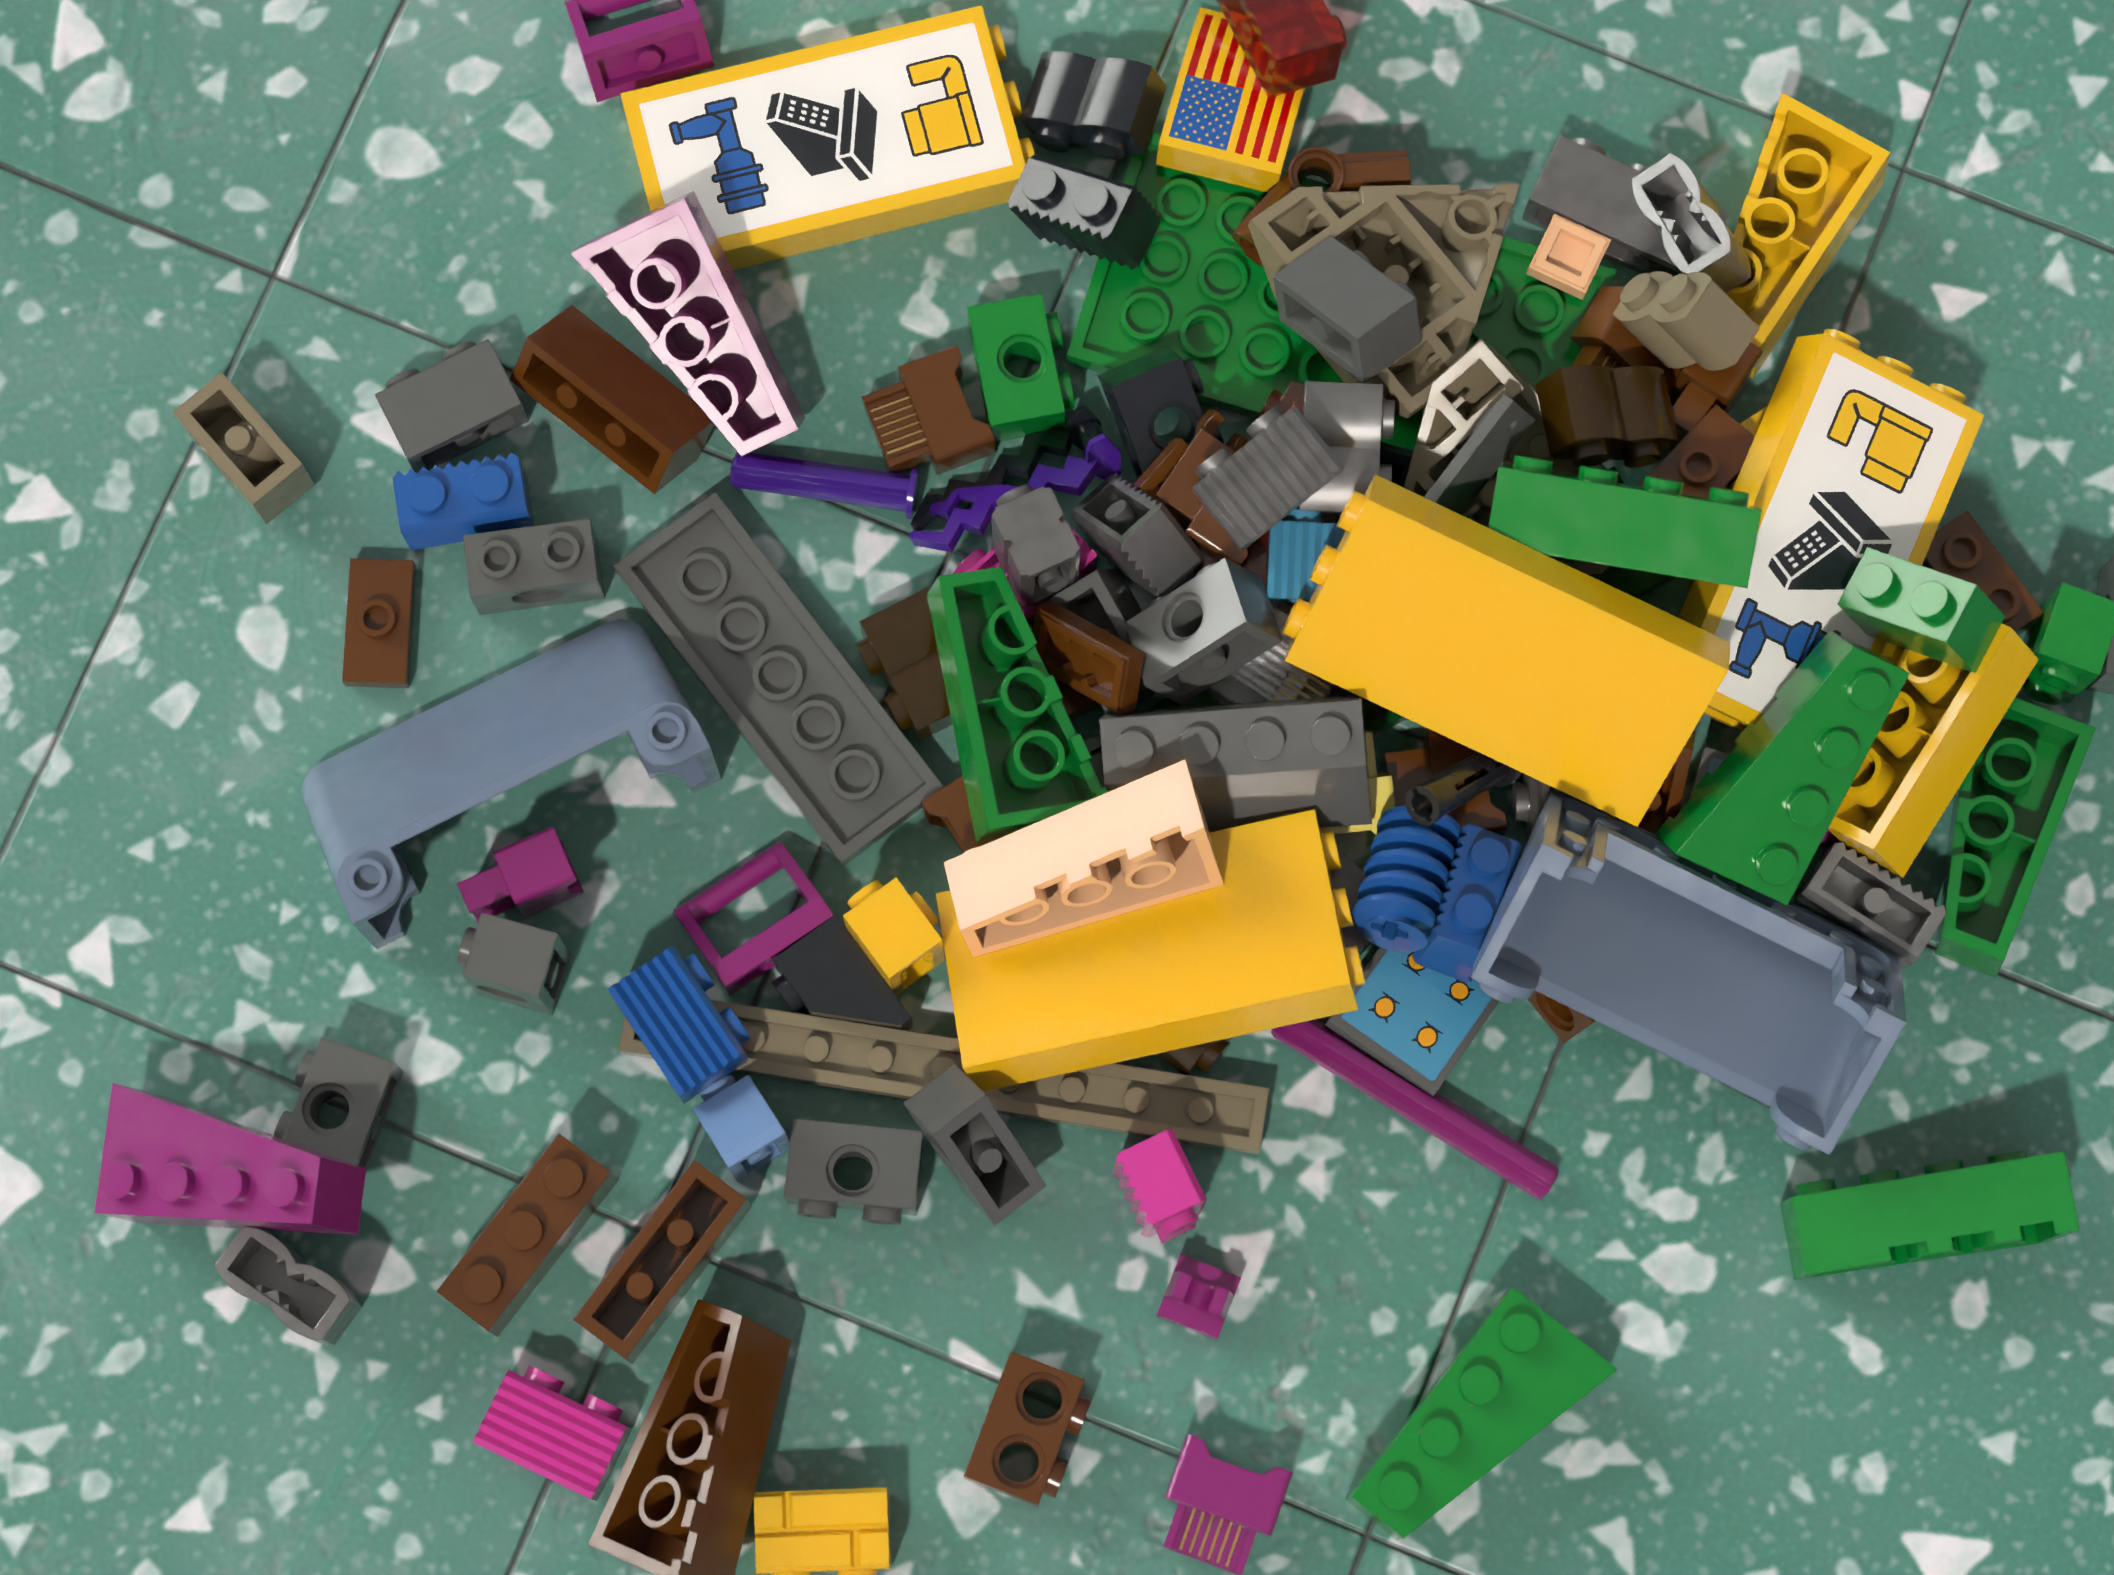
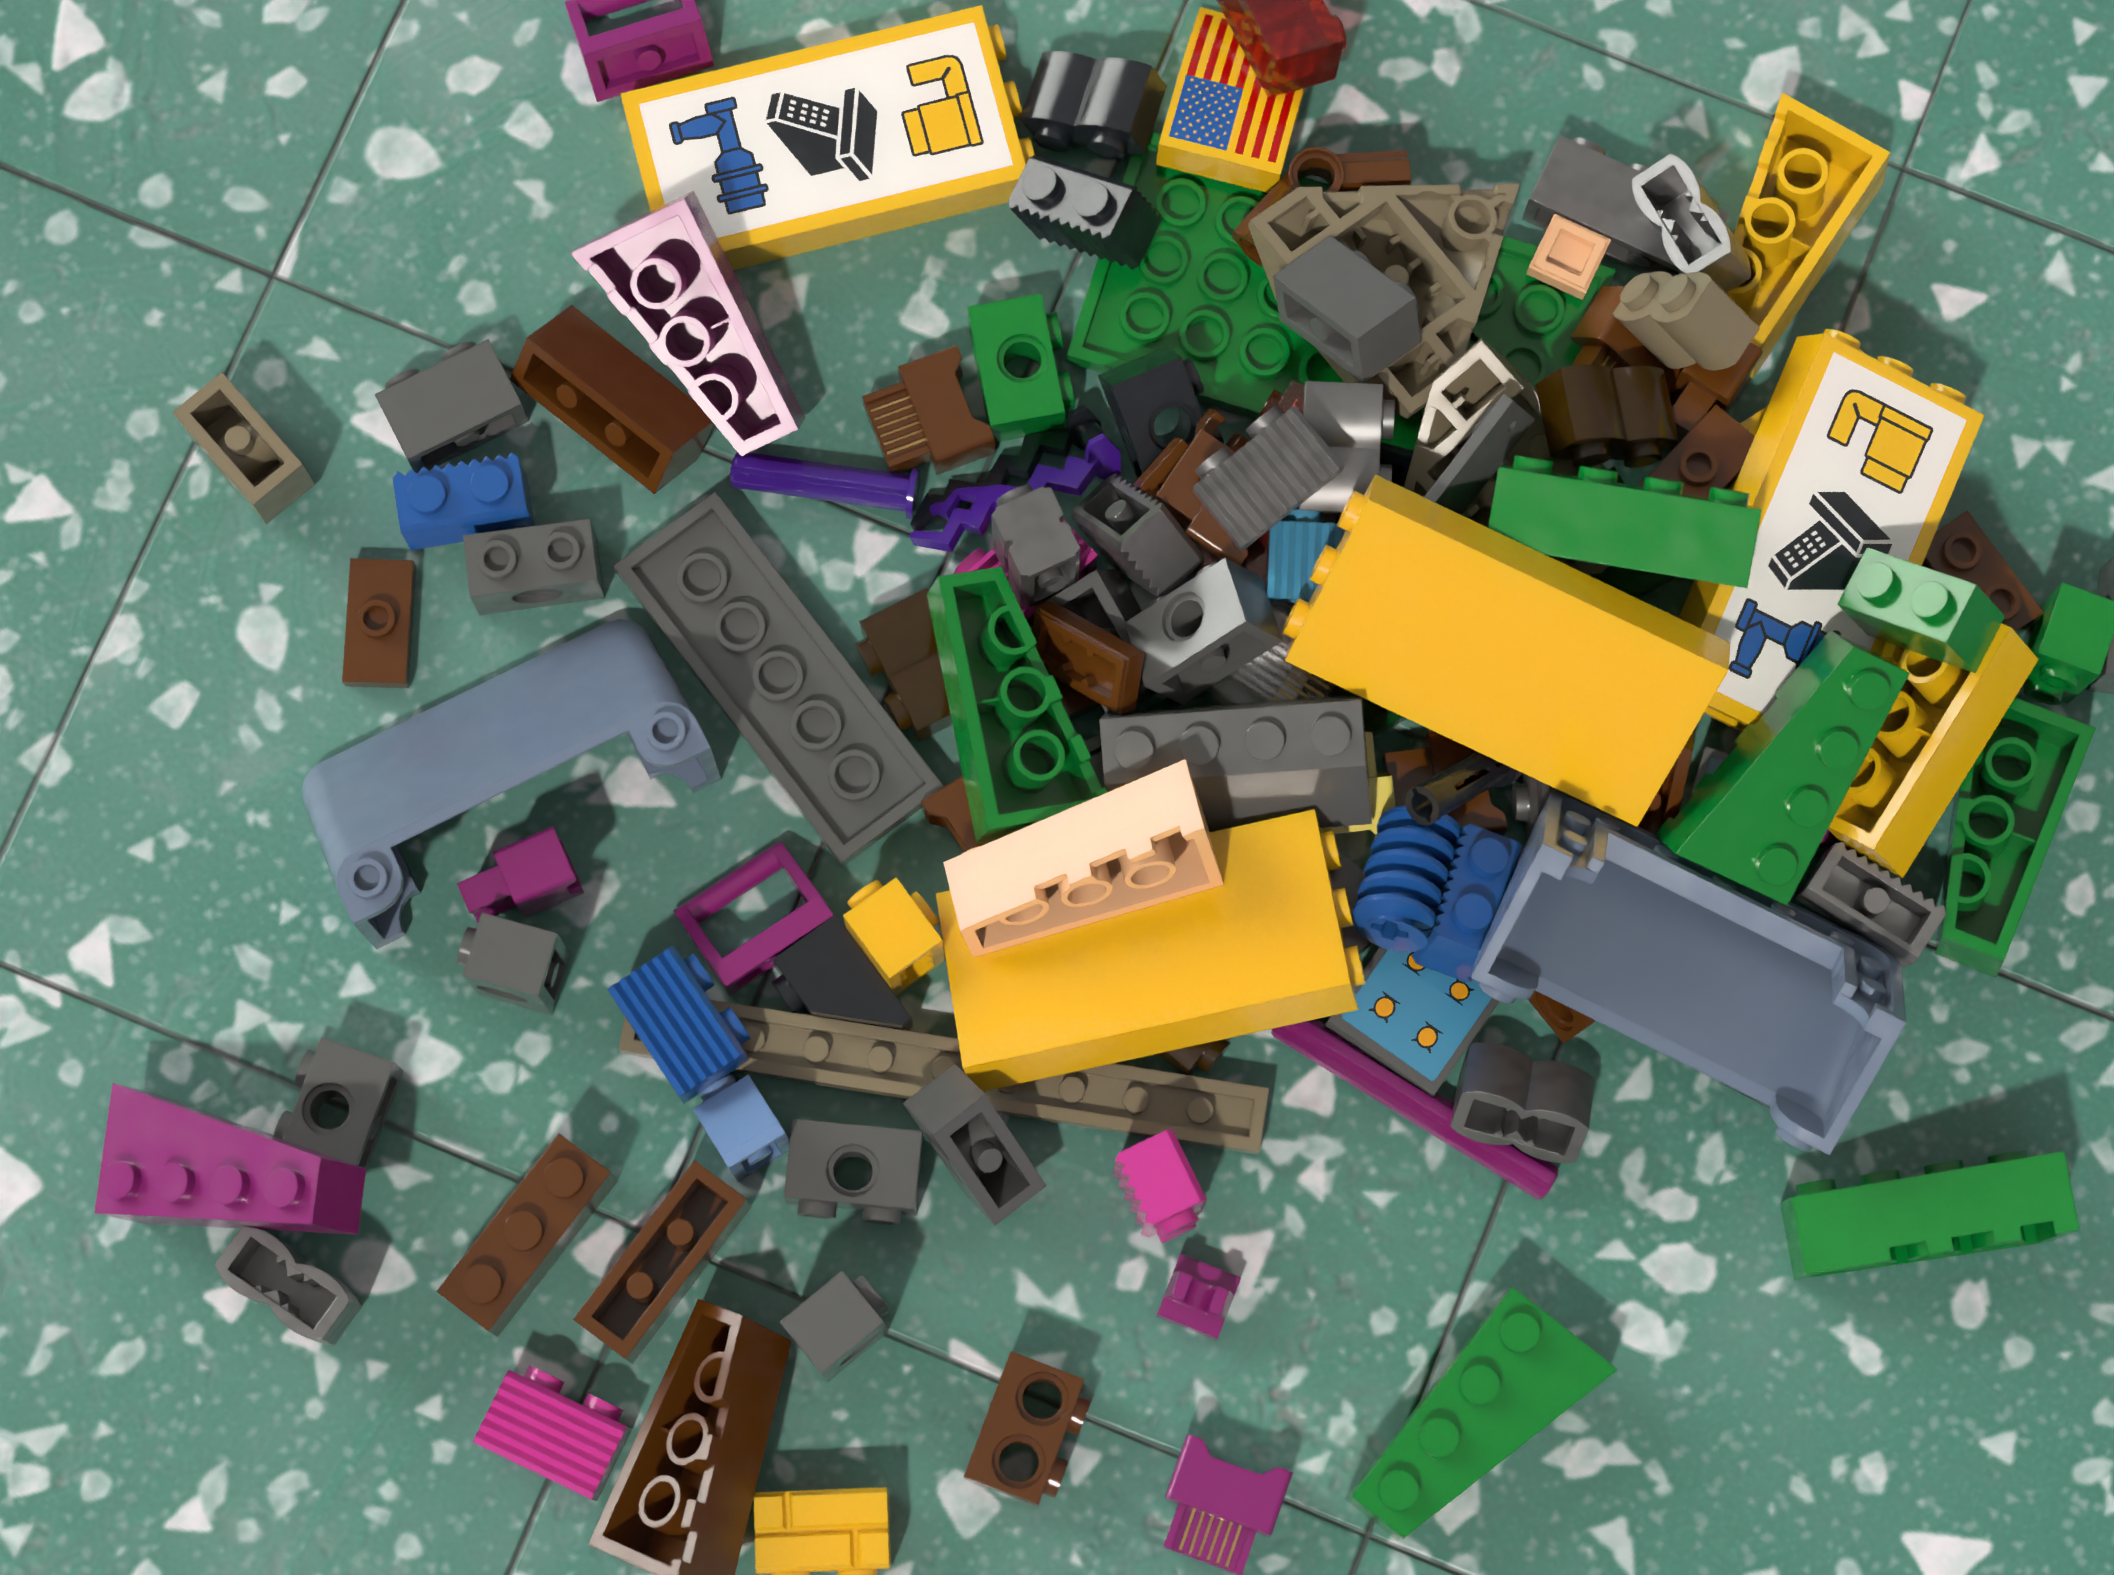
none -> dark grey brick [780,1271,889,1382]
none -> flat silver brick [1450,1043,1595,1163]

